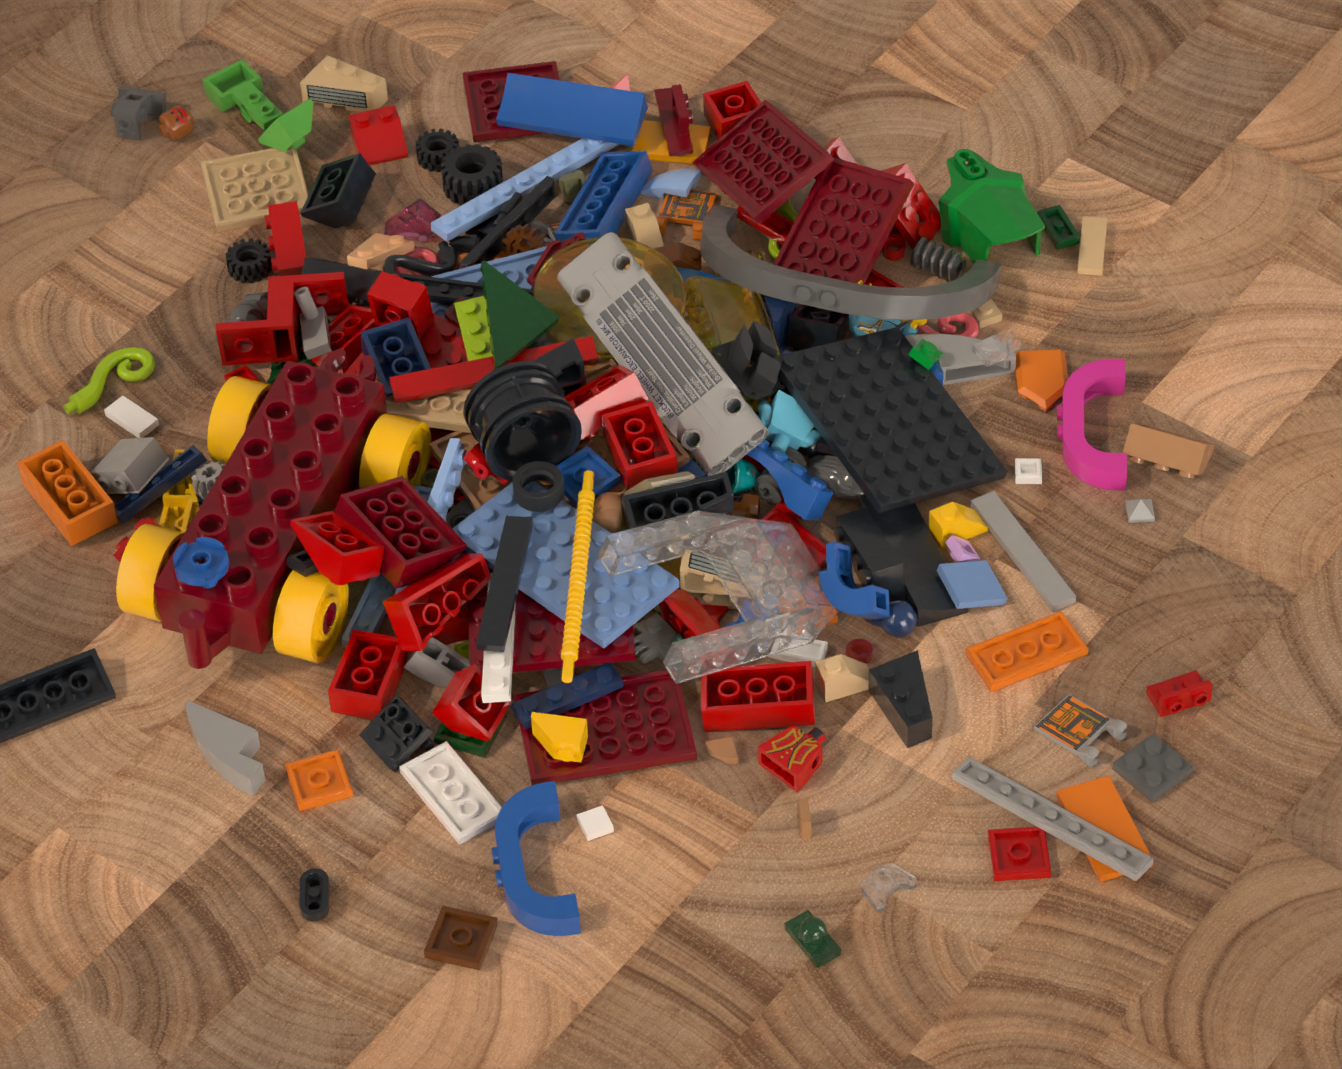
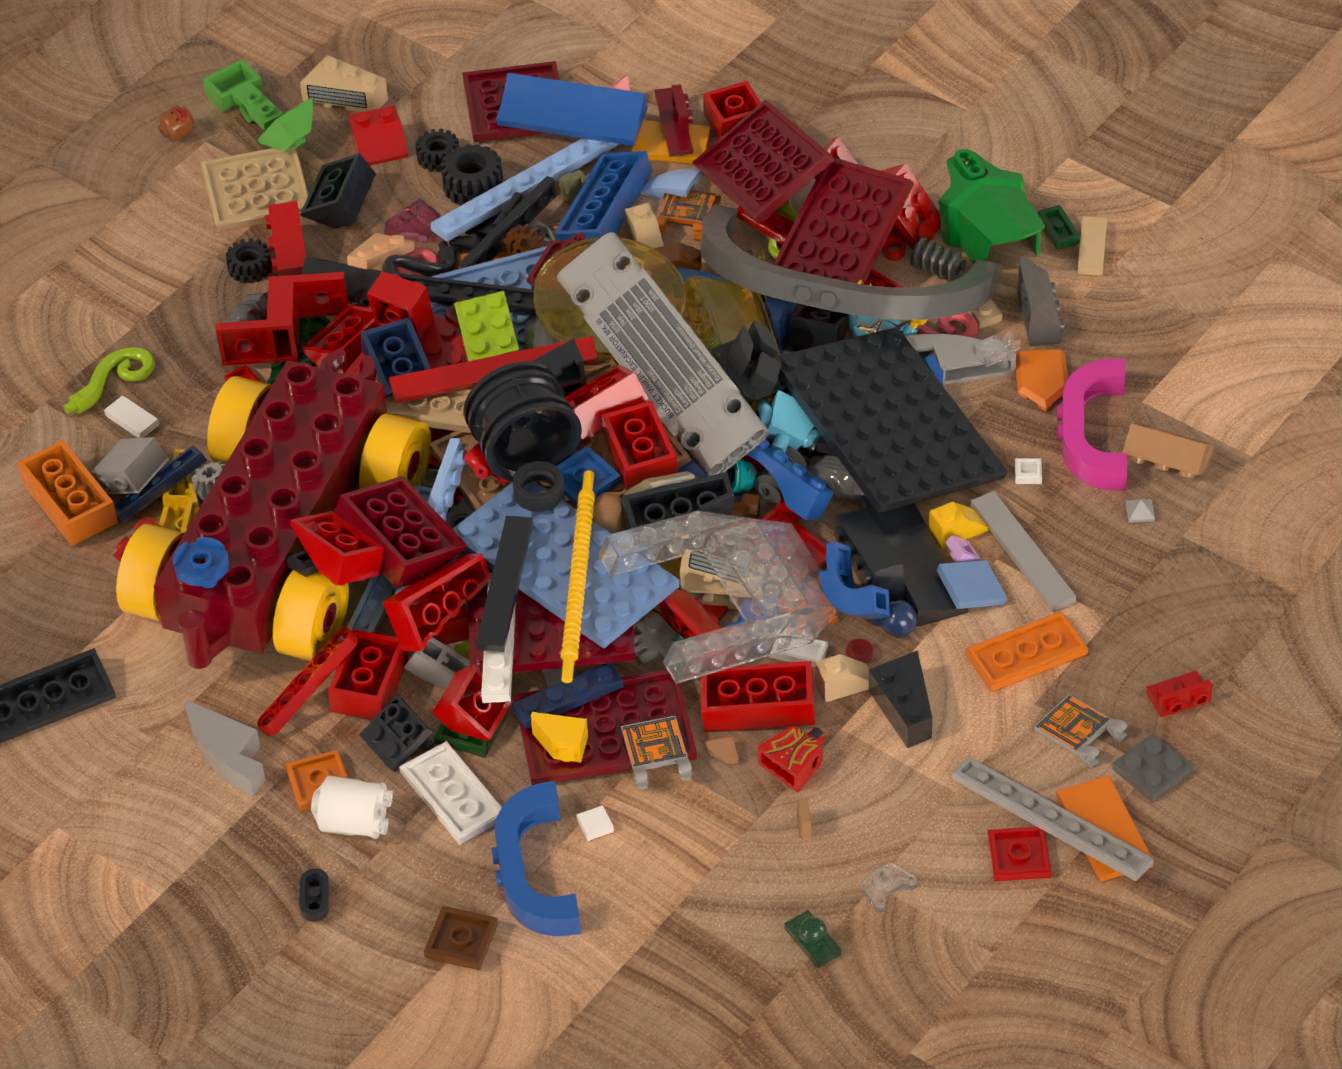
dark grey tile [111,86,166,141] -> none
light grey piece [294,287,332,360] -> none
dark green tile [480,260,560,370] -> none
green plate [908,338,943,370] -> none
none -> red beam [257,627,358,737]
none -> white cylinder [311,775,393,839]
none -> flag [621,716,692,790]
none -> dark grey slope [1017,257,1064,346]

